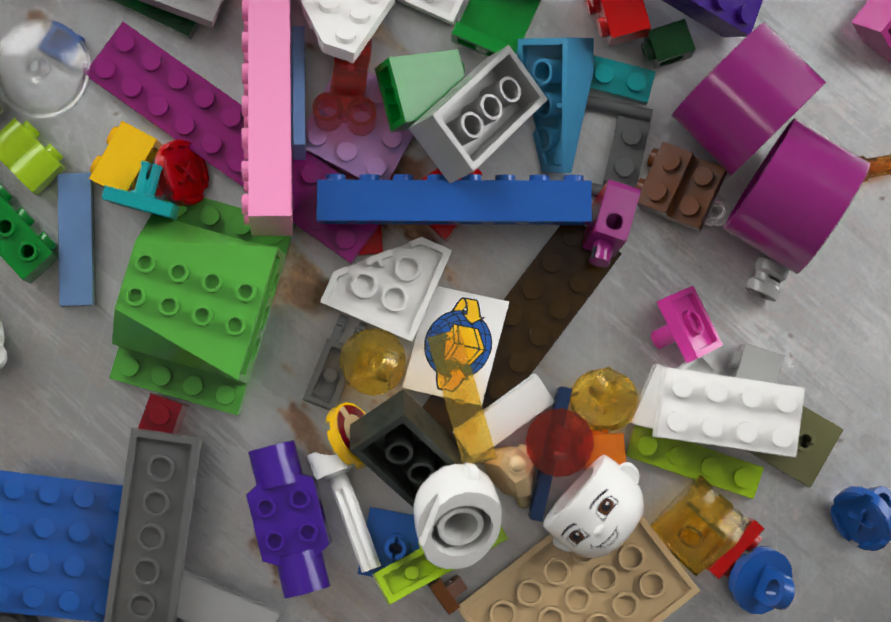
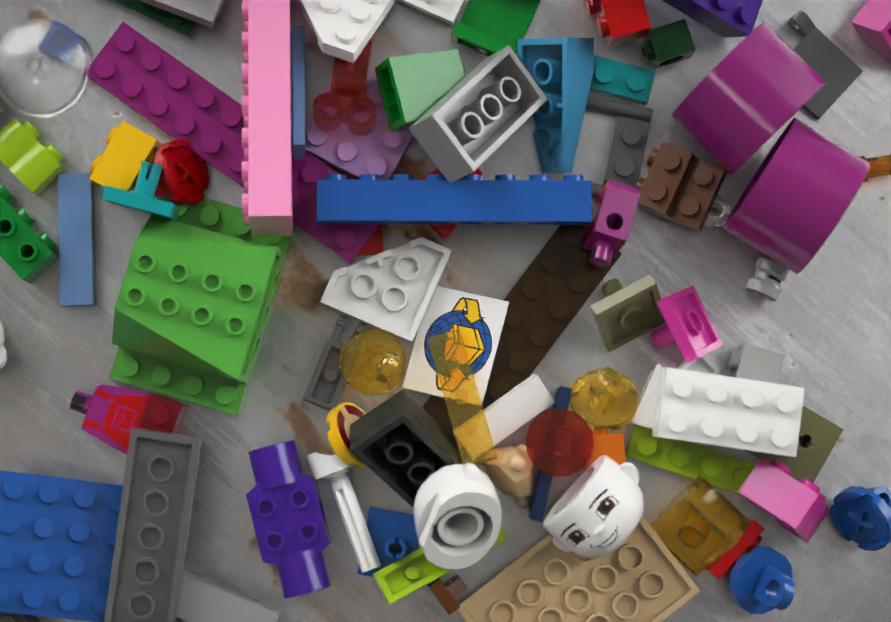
none -> torso [70,384,151,454]
none -> olive tile [590,274,666,352]
none -> dark pink brick [738,458,830,543]
none -> dark grey flag [788,11,863,120]

